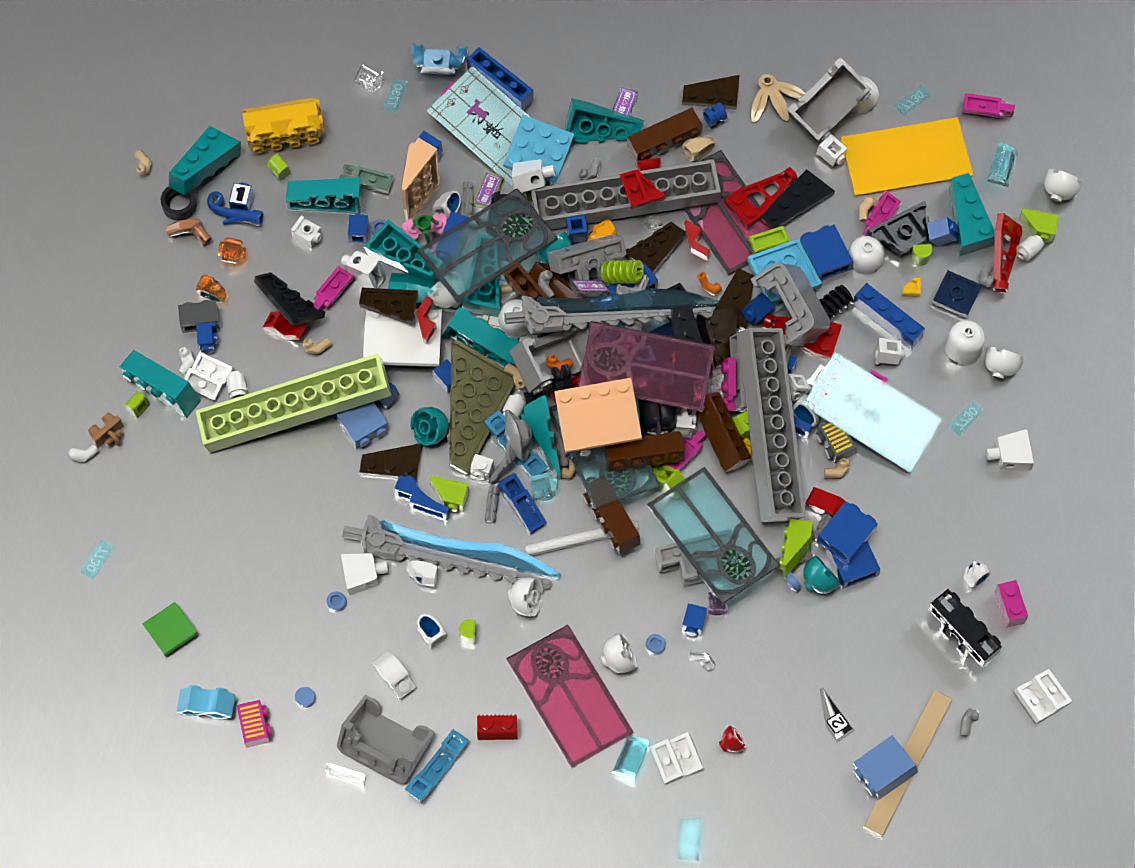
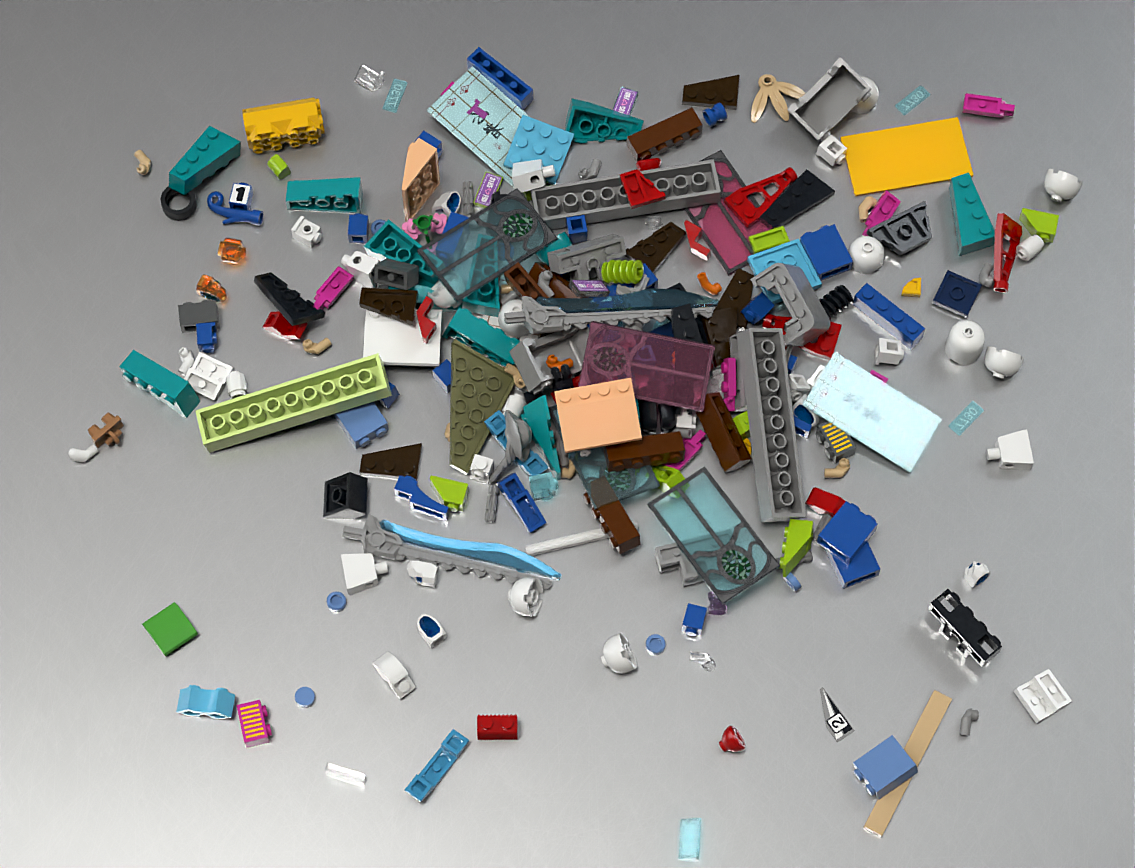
clear light blue sticker [80,540,114,579] -> none
lime brick [124,391,150,418] -> none
nougat arm [166,218,212,245] -> none
light grey windscreen [337,695,434,784] -> none
sand green hinge [339,164,393,194] -> none
teal cylinder [410,407,449,446] -> none
dark azure torso [412,43,468,76] -> none
lime brick [459,619,476,645] -> none
clear pink piece [506,625,634,768] -> none
light orange rock [587,219,617,241] -> none
clear light blue brick [612,736,649,782] -> none
white slope [650,732,704,784] -> none
tan rock [682,136,715,161] -> none
teal cylinder [803,555,841,594] -> none
lime brick [911,244,932,266] -> none
brick [927,217,958,246] -> none
clear light blue brick [987,142,1018,187] -> none
dark pink brick [995,580,1028,628] -> none
none -> black slope [323,472,368,519]
none -> dark grey brick [374,258,419,290]

